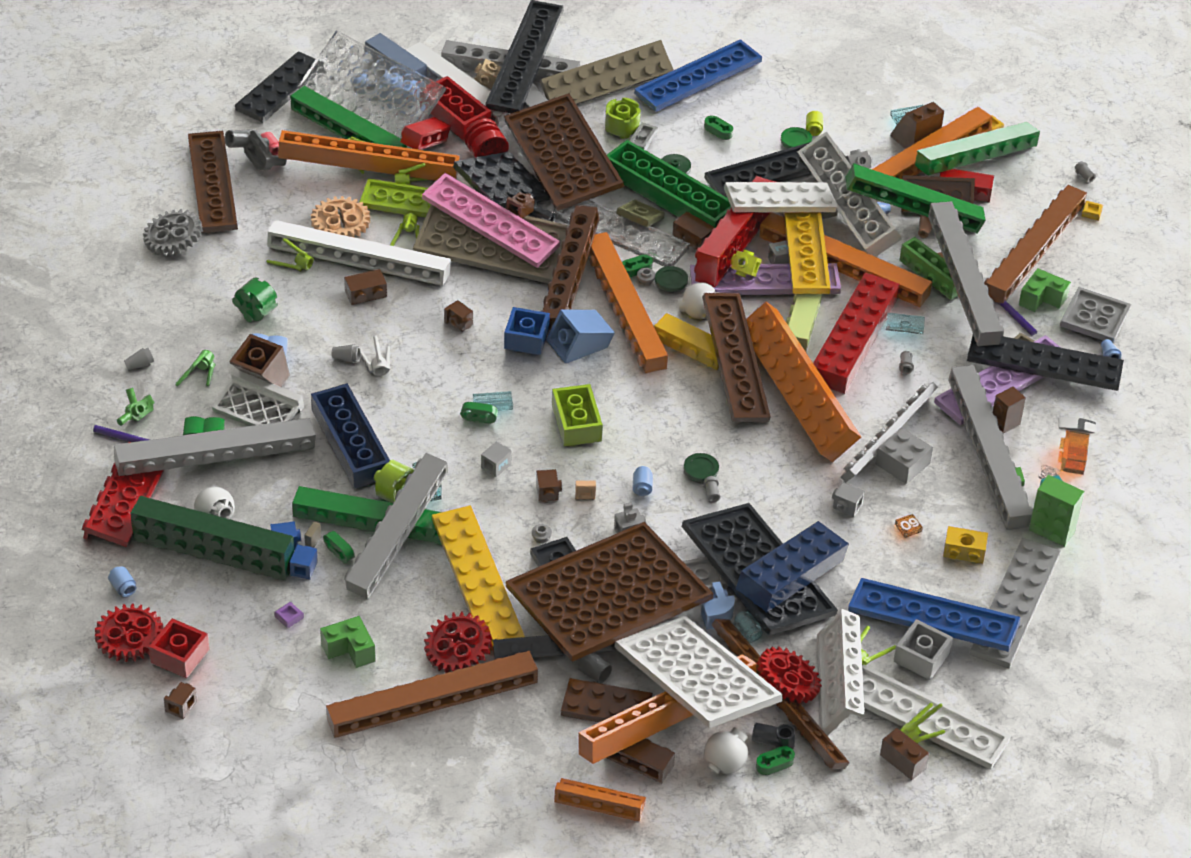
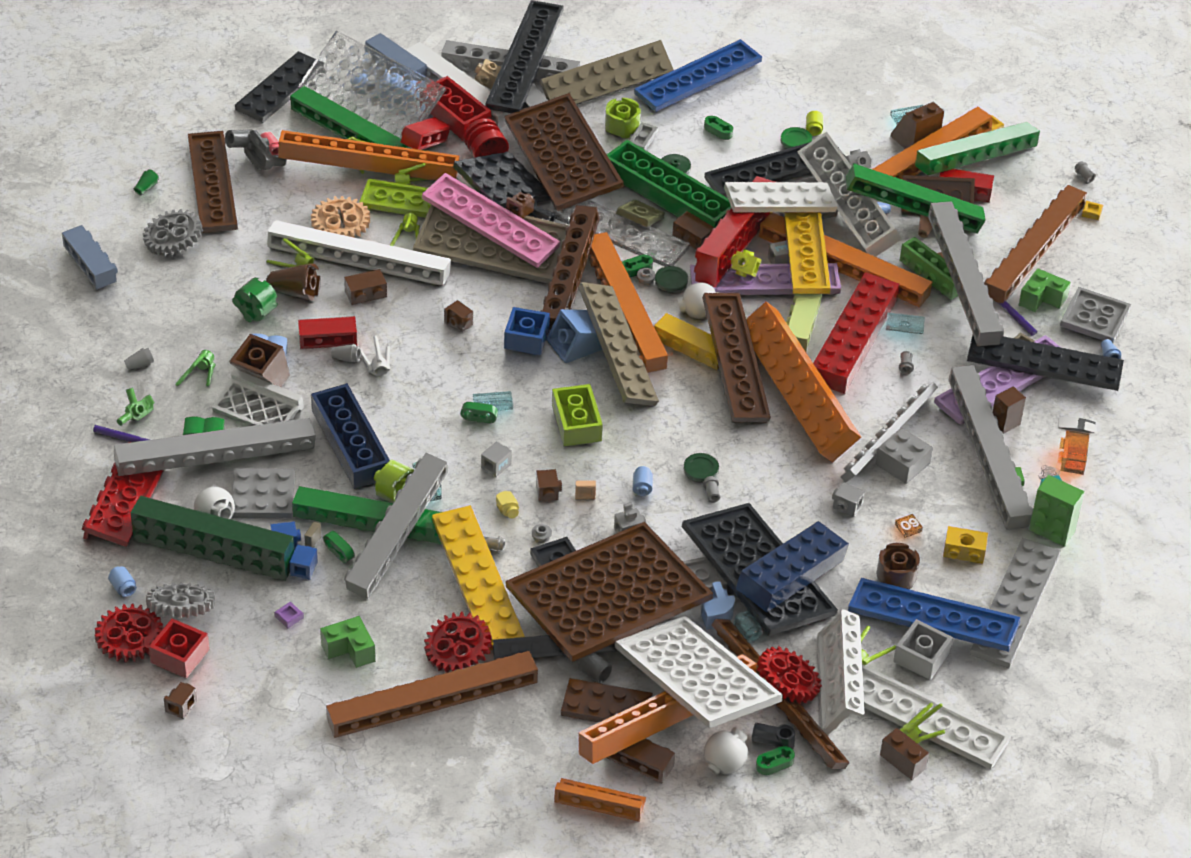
none -> sand blue brick [62,225,118,289]
none -> green cone [133,169,159,195]
none -> light grey gear [146,582,215,618]
none -> light grey plate [232,468,295,518]
none -> reddish brown cone [266,263,321,301]
none -> red brick [298,316,357,349]
none -> light grey pin [484,536,505,552]
none -> light yellow arm [496,491,519,519]
none -> dark tan plate [578,282,659,406]
none -> reddish brown brick [876,543,920,589]

